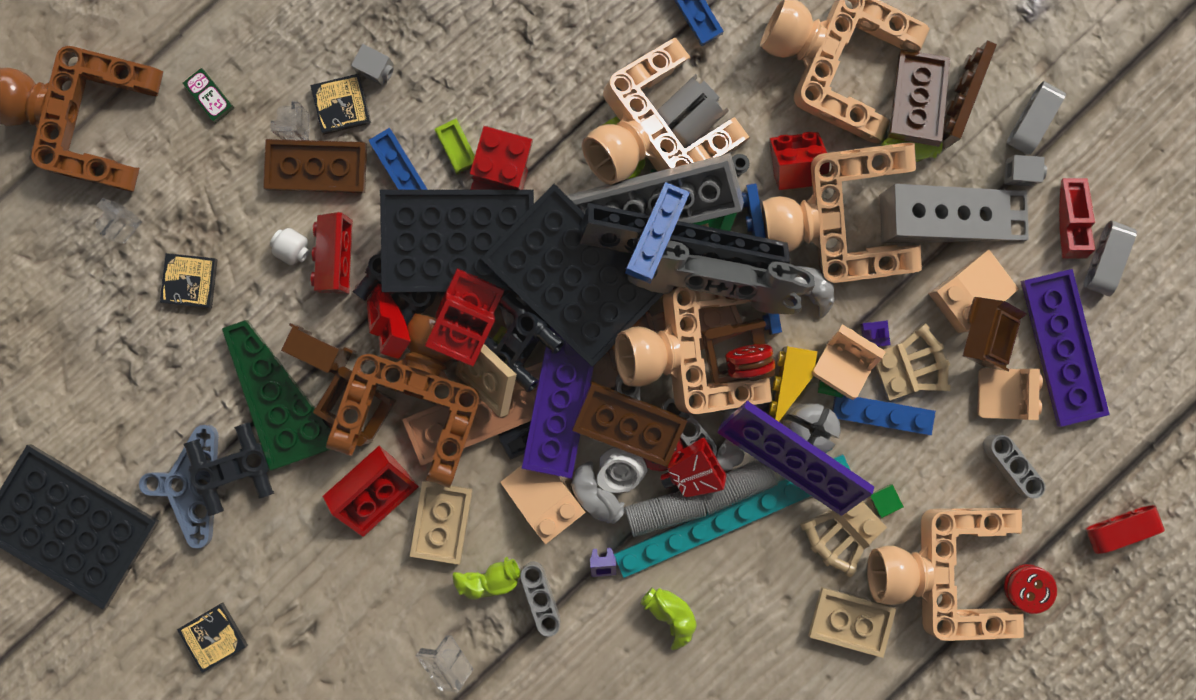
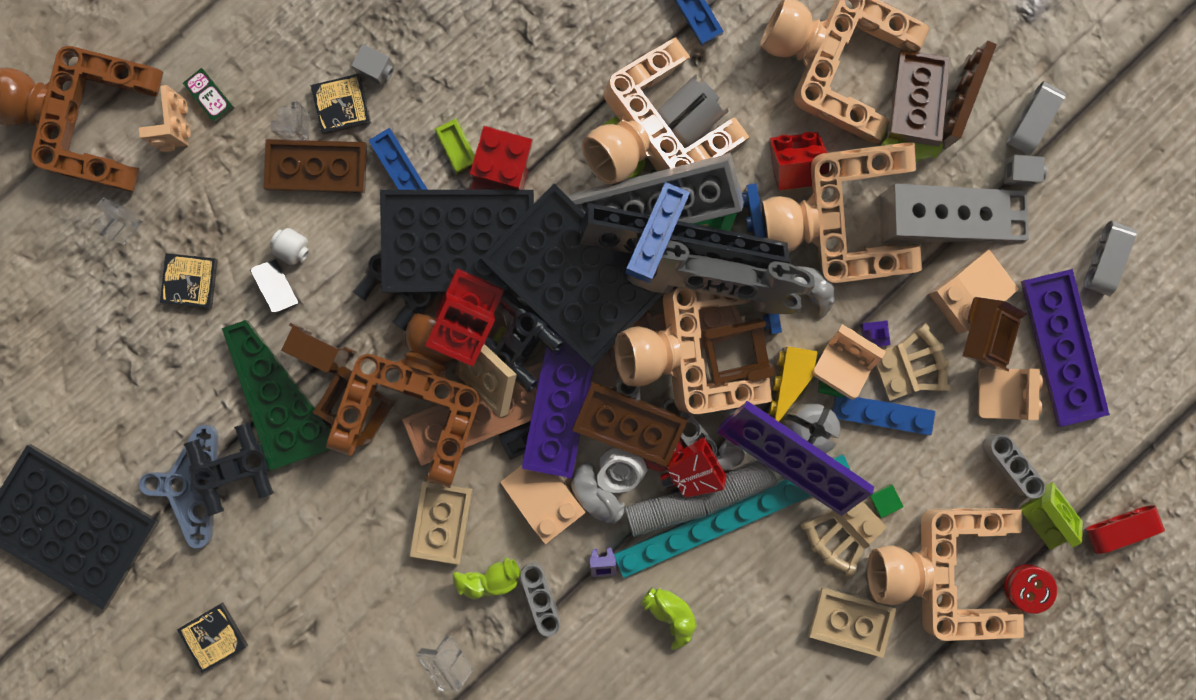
red slope [311,212,353,294] -> none
red slope [322,446,419,537] -> none
red slope [367,283,411,359] -> none
red head [725,344,776,378] -> none
dark grey pin [732,154,750,176] -> none
red slope [1059,178,1095,259] -> none
none -> light nougat bracket [139,85,191,152]
none -> slope [250,259,299,315]
none -> lime bracket [1020,482,1083,550]

